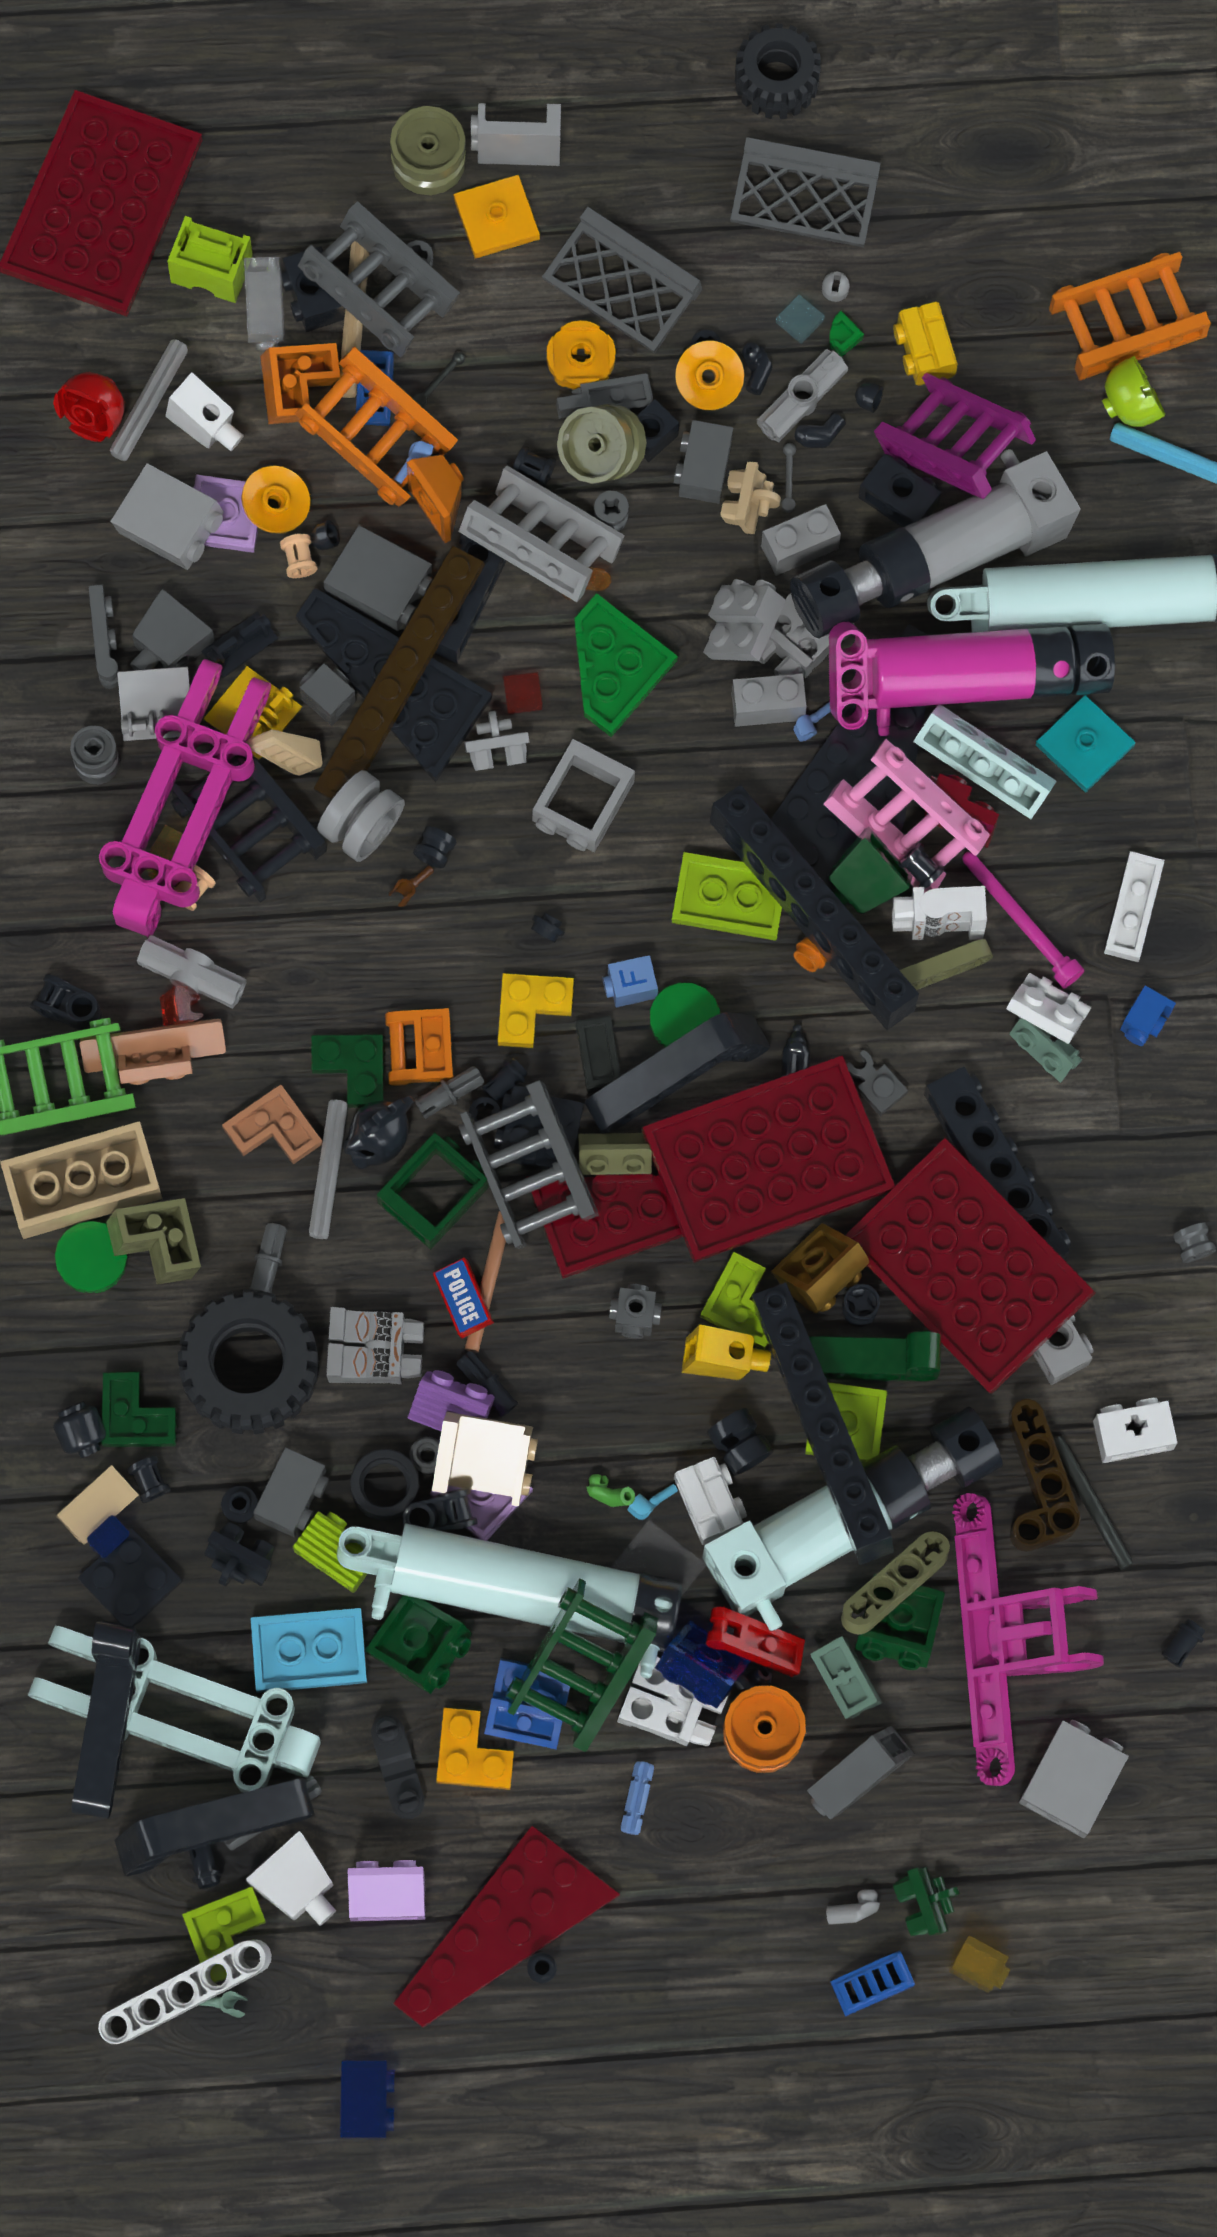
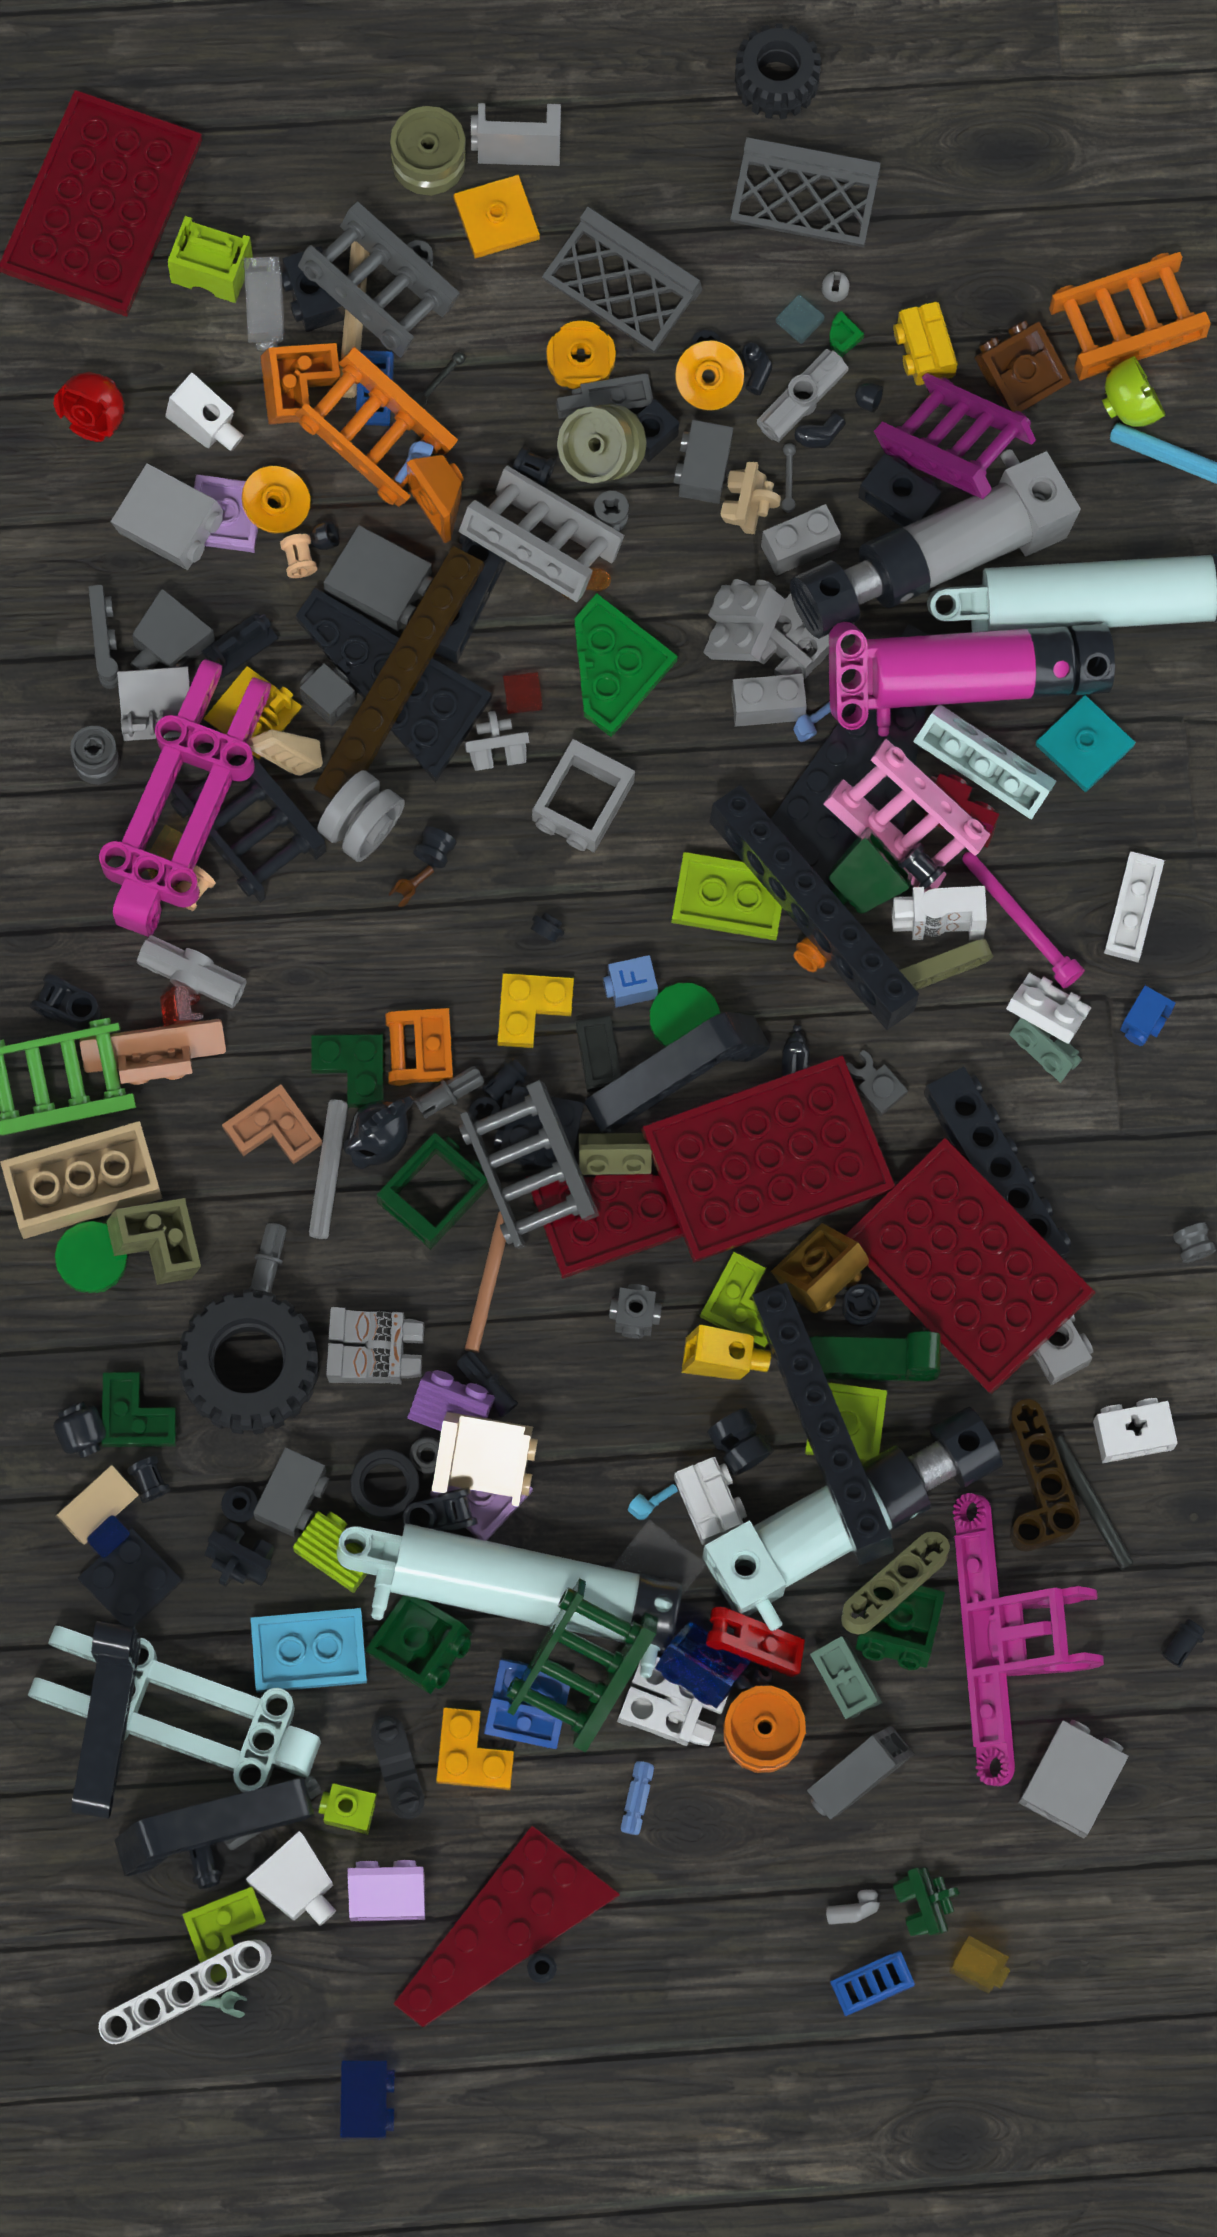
light grey axle [110,339,188,461] -> none
tile [432,1257,494,1338] -> none
bright green arm [586,1474,635,1507] -> none
none -> lime brick [319,1784,377,1834]
none -> reddish brown plate [974,320,1072,412]

